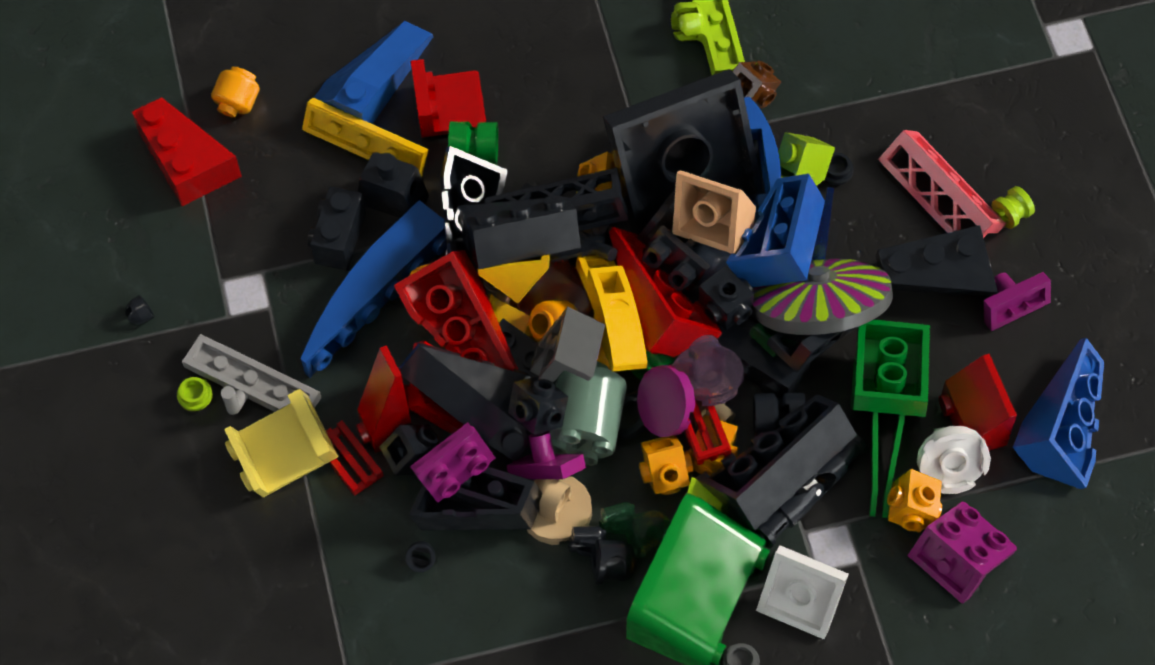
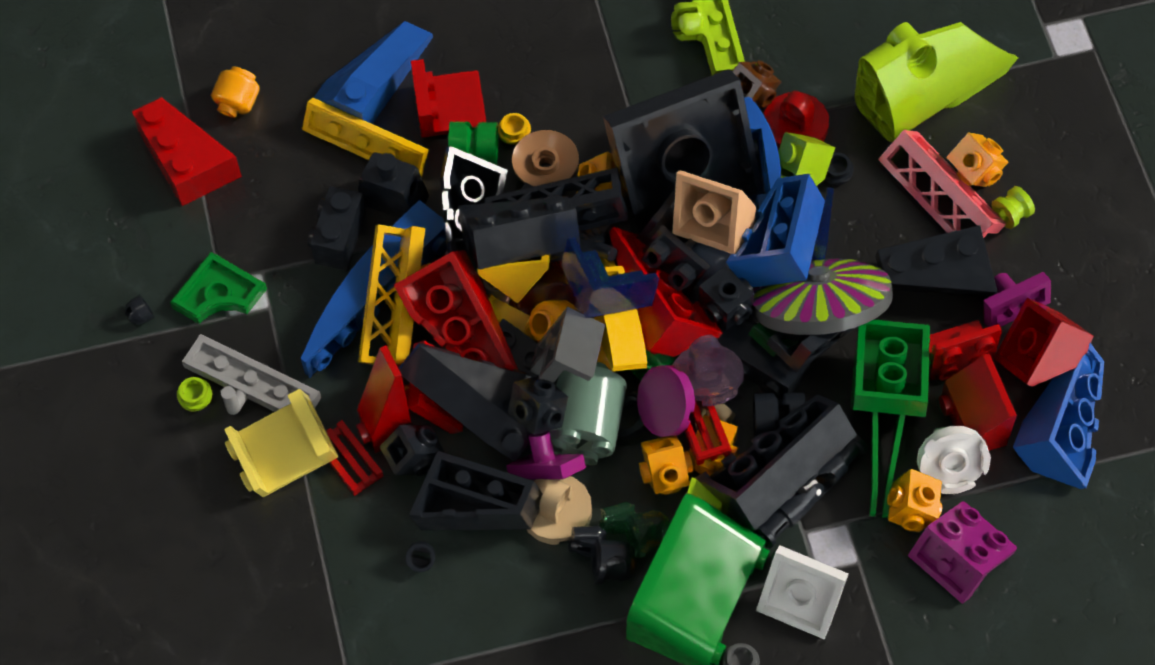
magenta bracket [410,422,495,502] -> none
none -> green tile [170,252,267,324]
none -> yellow fence [358,224,425,368]
none -> yellow plate [498,113,531,145]
none -> medium nougat dish [512,130,579,187]
none -> clear blue panel [561,237,659,318]
none -> red tile [763,90,829,151]
none -> lime panel [854,22,1018,142]
none -> red bracket [929,320,1002,381]
none -> light orange brick [946,132,1009,187]
none -> red slope [994,297,1094,387]

